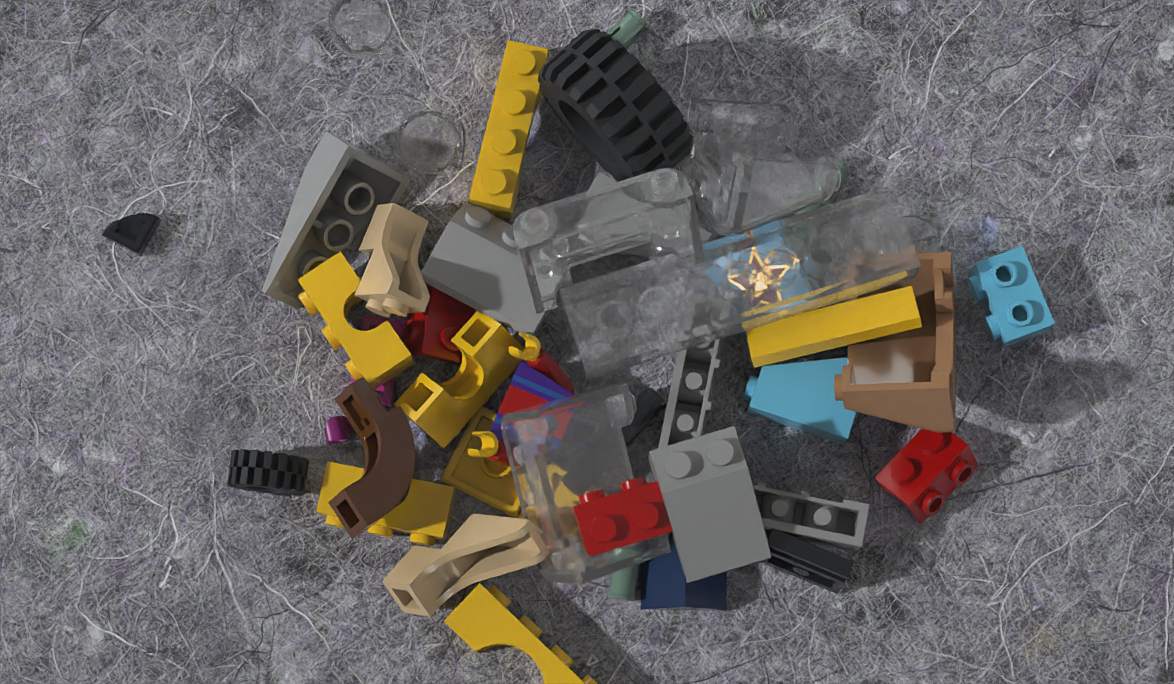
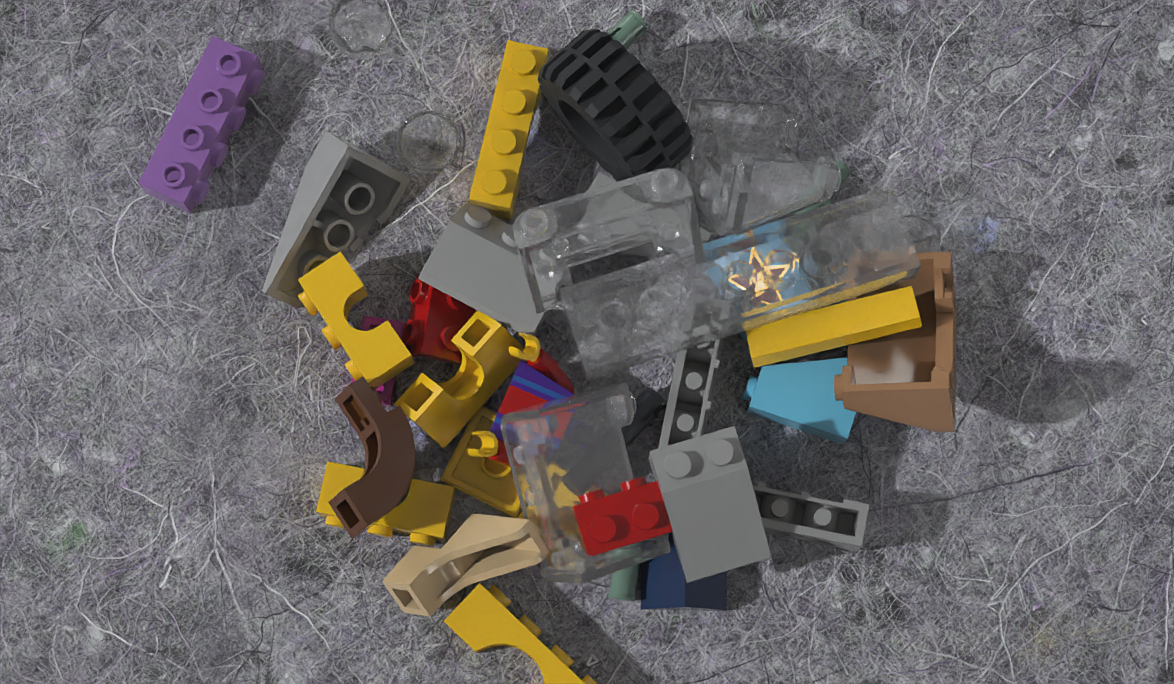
black tile [102,213,161,256] -> none
black tyre [227,449,309,496] -> none
magenta hand [324,416,352,445] -> none
tan arch [355,203,430,317] -> none
black plate [759,528,854,594] -> none
red bracket [874,429,978,524] -> none
medium azure brick [967,246,1055,349] -> none
none -> medium lavender brick [138,36,265,213]

